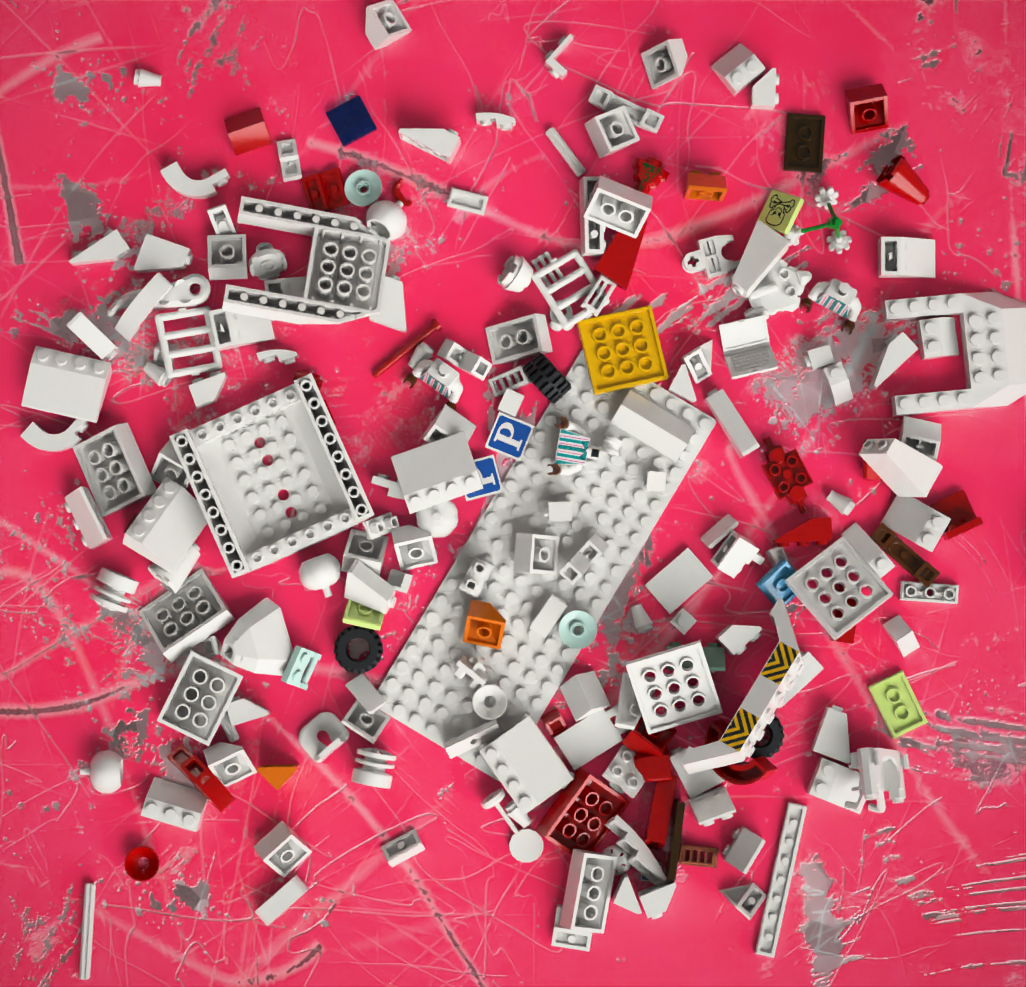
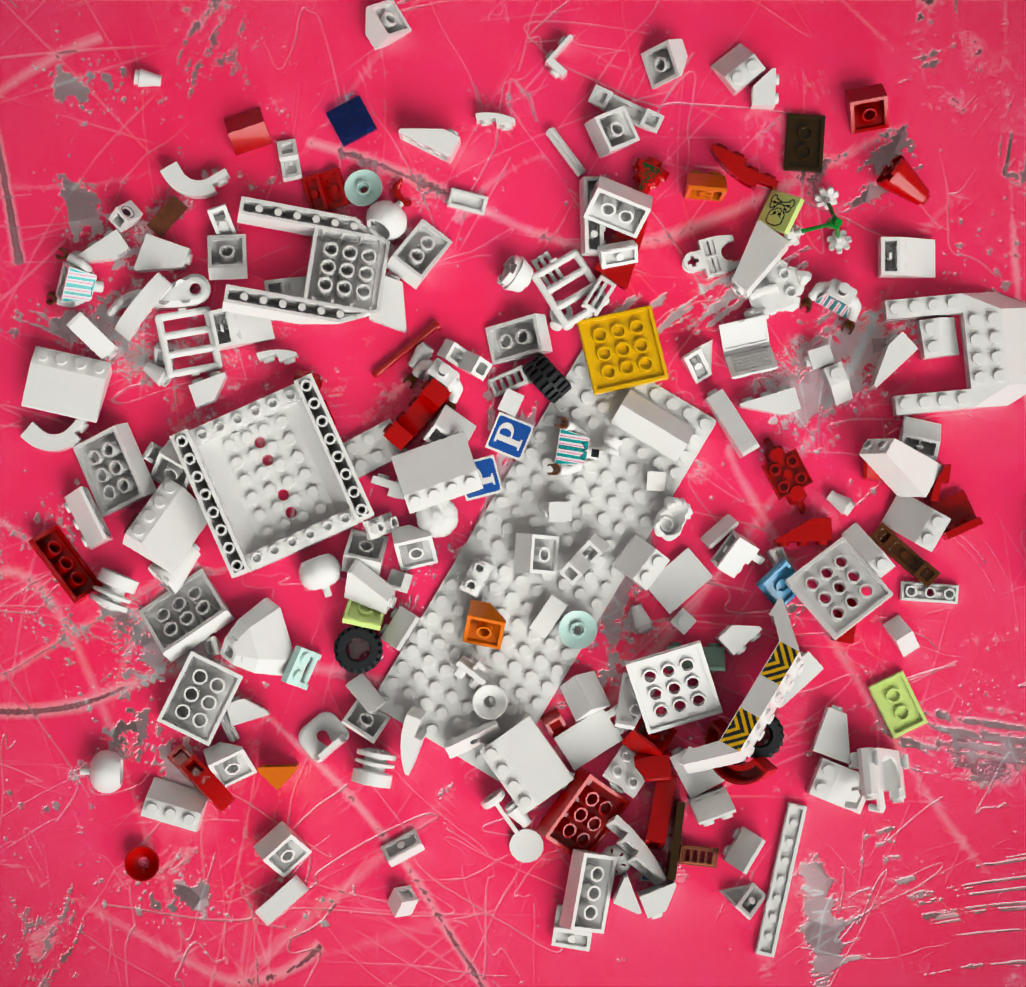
white axle [79,883,96,980] -> none
white tile [248,242,287,280] -> none
white slope [668,364,697,403] -> none
none -> red slope [28,524,102,603]
none -> white torso [46,247,104,308]
none -> white brick [108,200,143,233]
none -> white slope [142,441,163,464]
none -> copper slope [147,195,188,238]
none -> white plate [343,419,407,478]
none -> white slope [380,606,421,651]
none -> red brick [383,378,451,451]
none -> white slope [387,219,453,290]
none -> panel [387,885,419,918]
none -> white slope [400,705,427,776]
none -> white slope [597,240,638,269]
none -> white slope [612,534,670,591]
none -> white hair [653,496,693,541]
none -> red slope [709,143,779,191]
none -> white slope [738,385,802,416]
none -> red slope [924,464,952,502]

